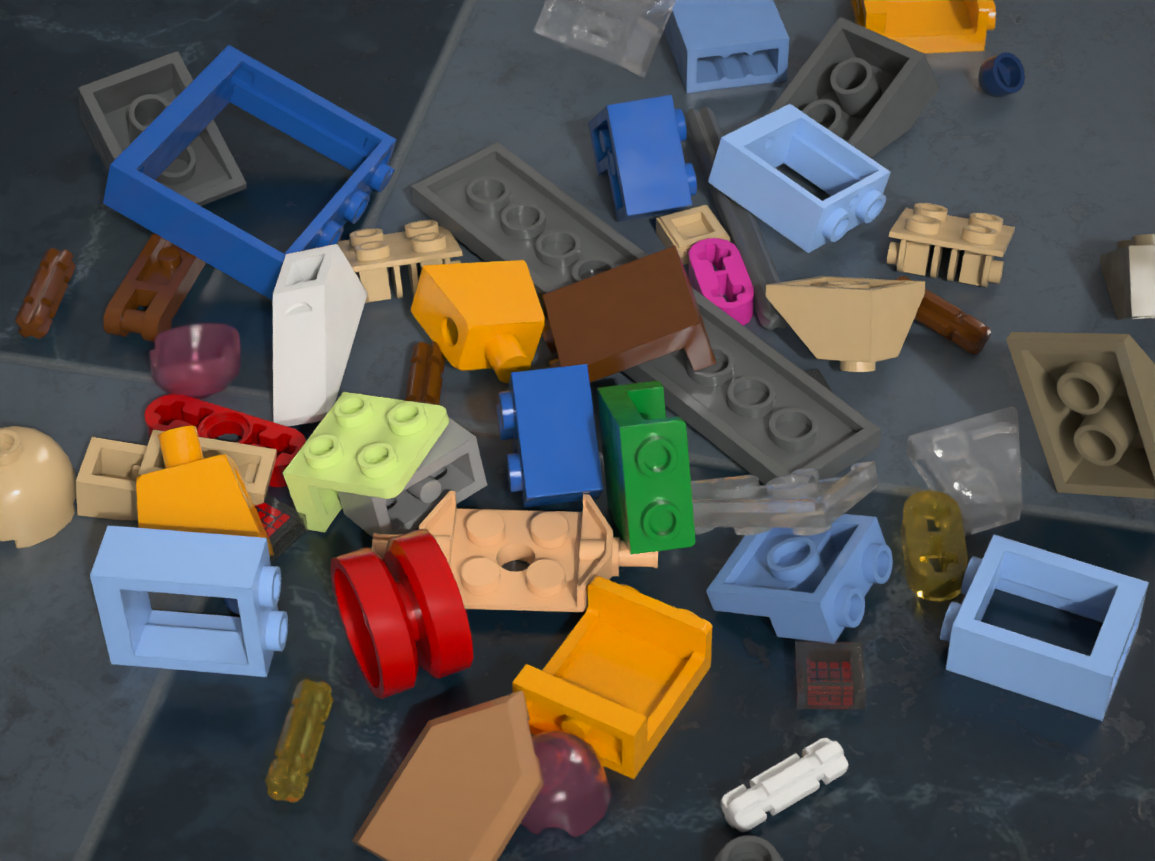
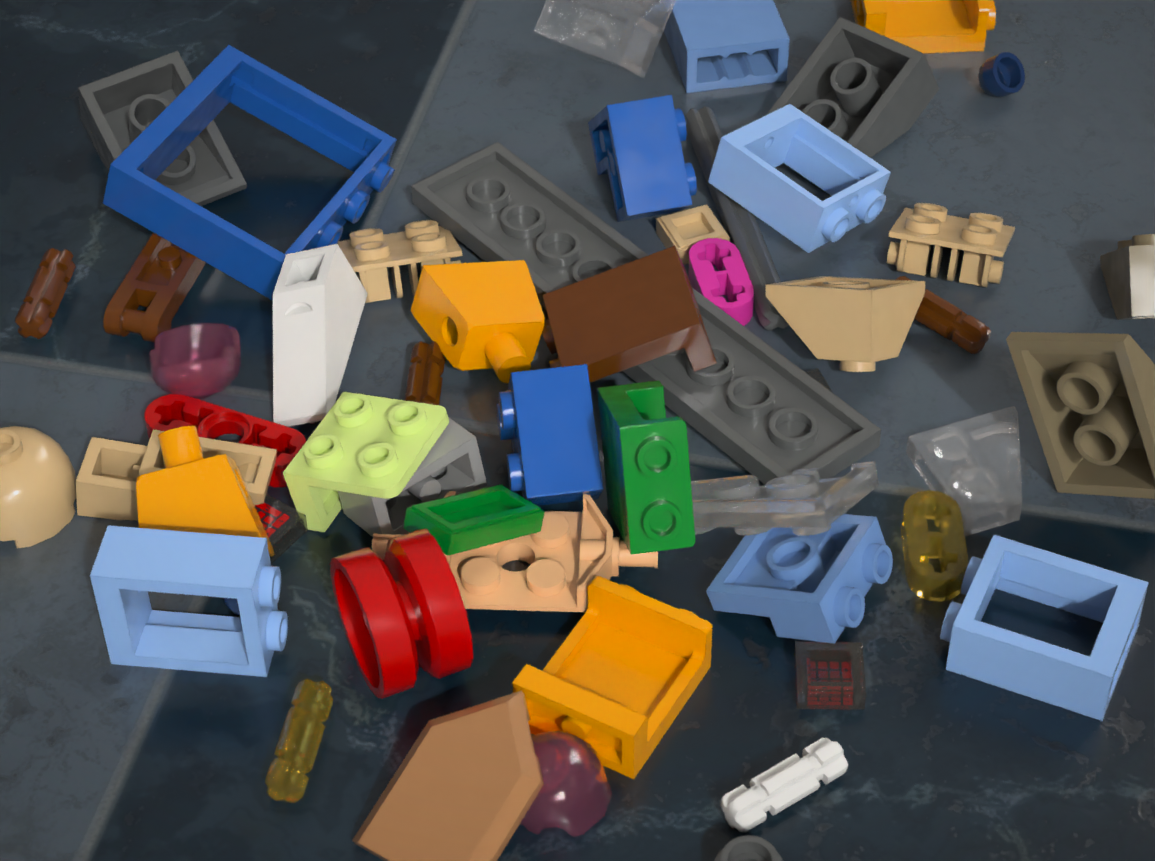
none -> green tile [403,485,545,556]

